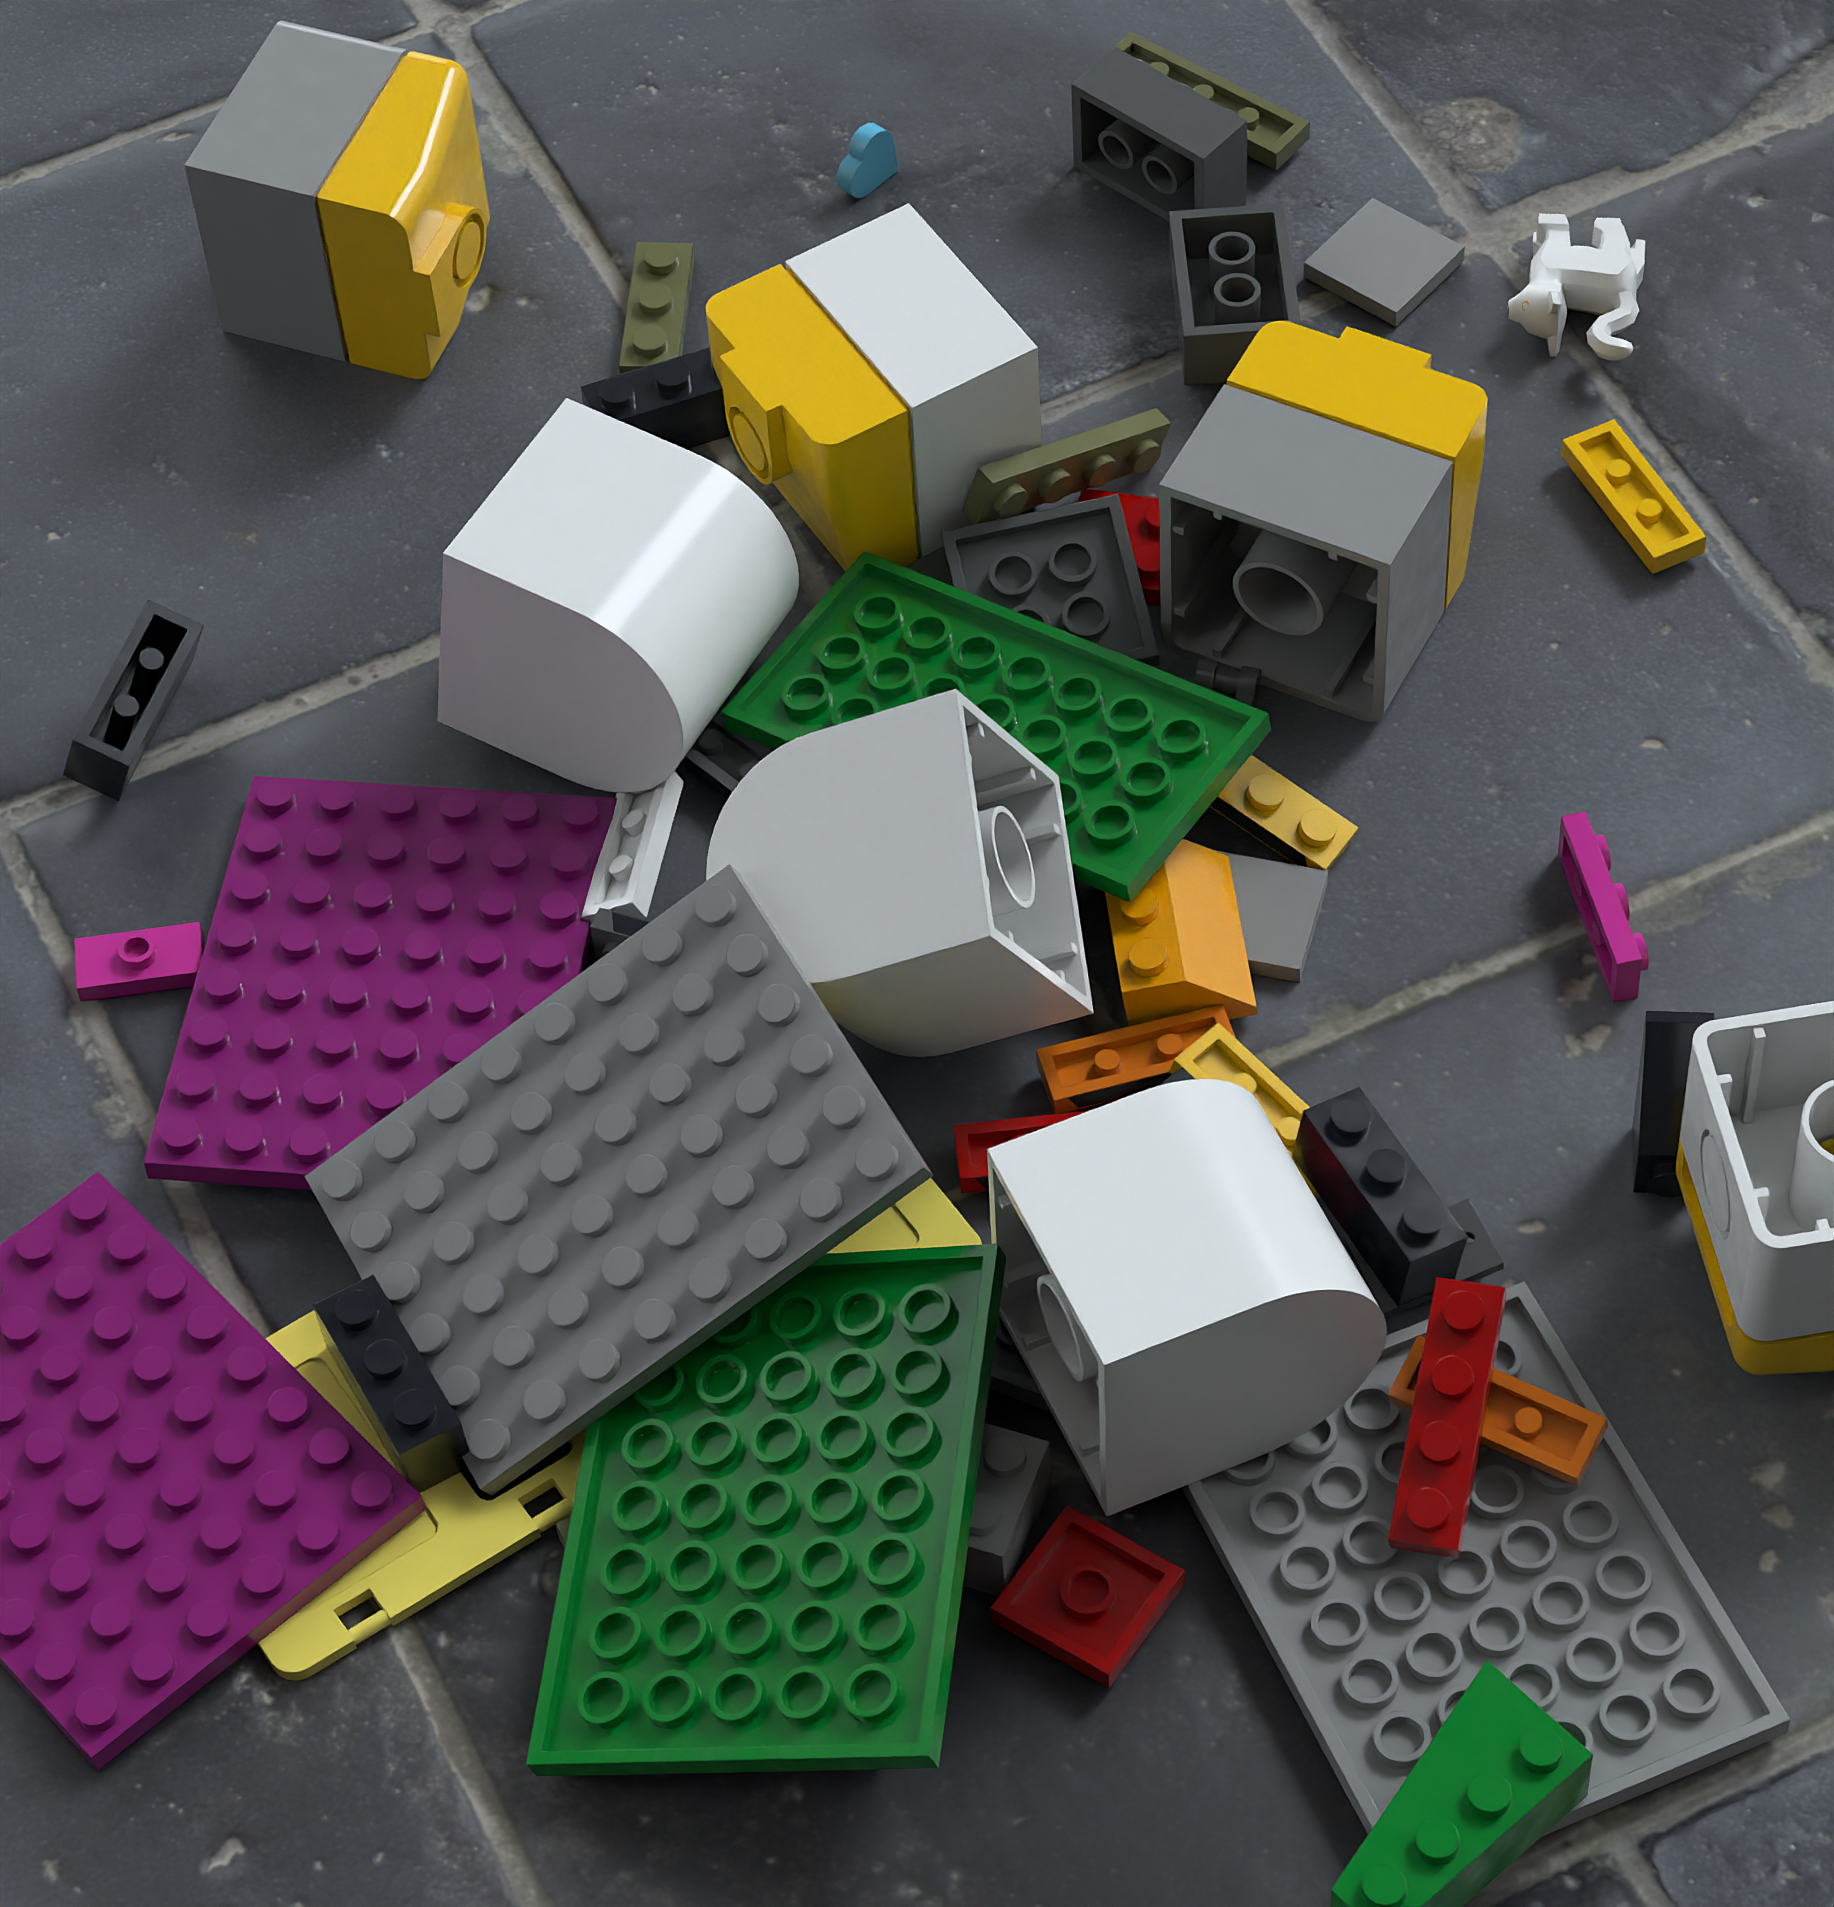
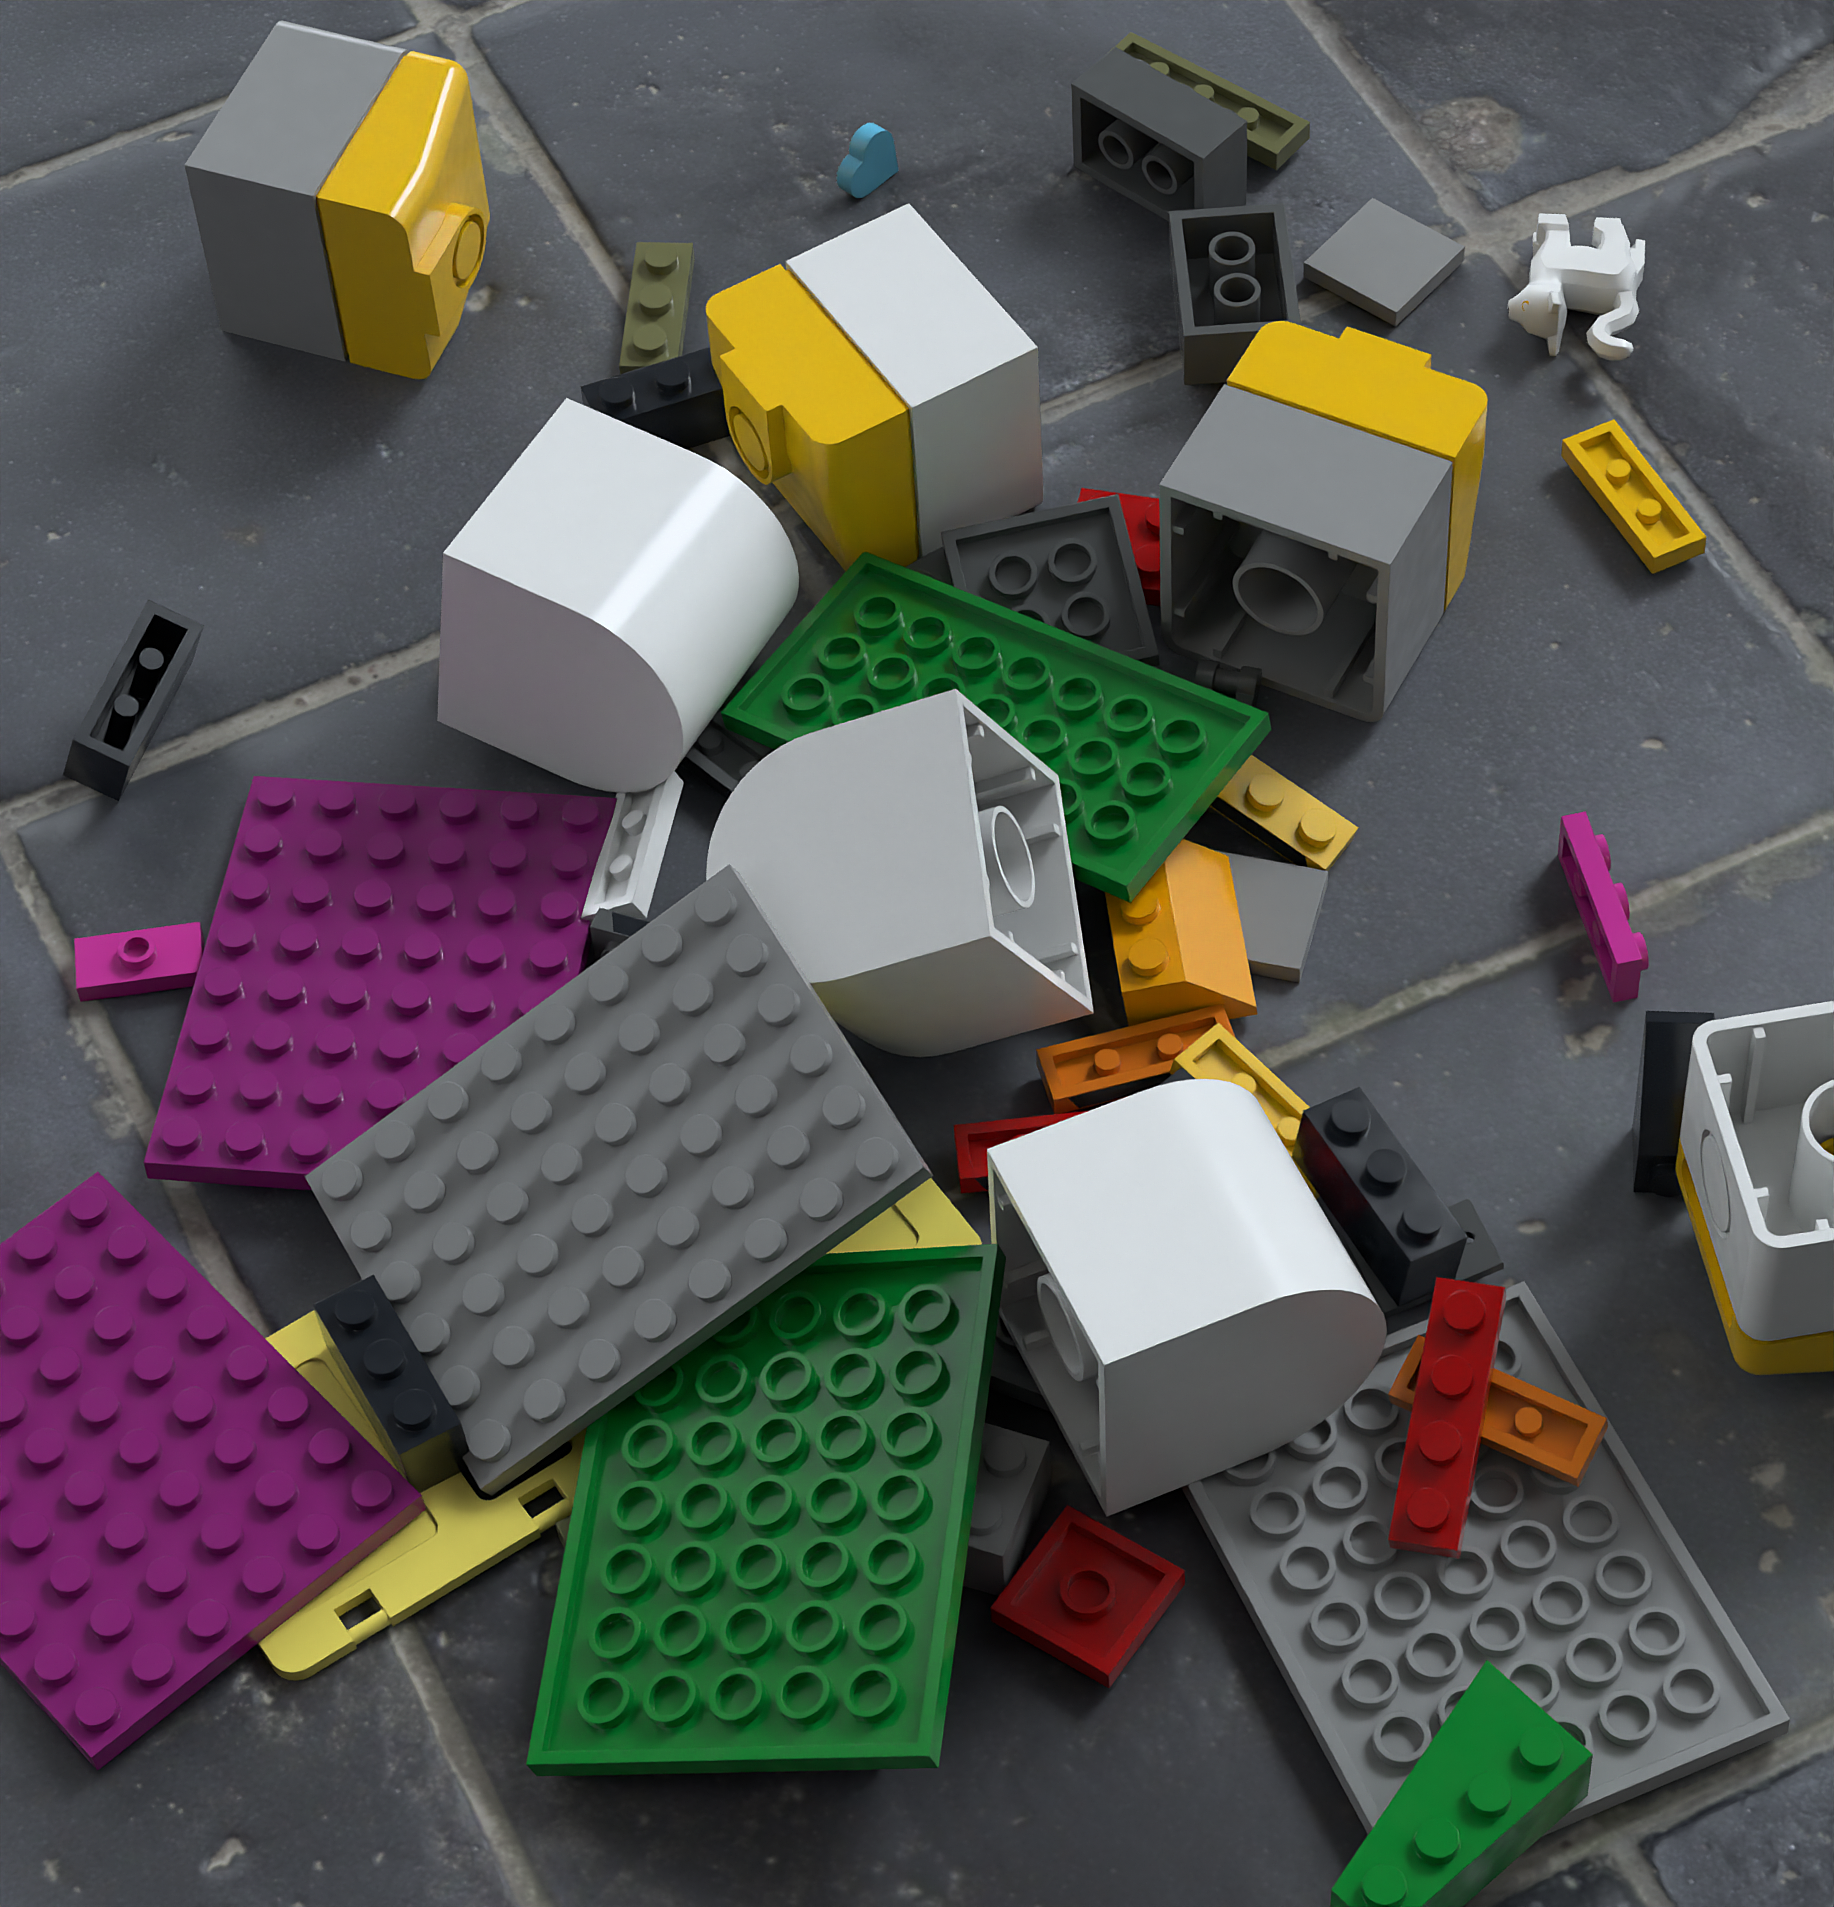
olive plate [962,408,1171,525] -> none

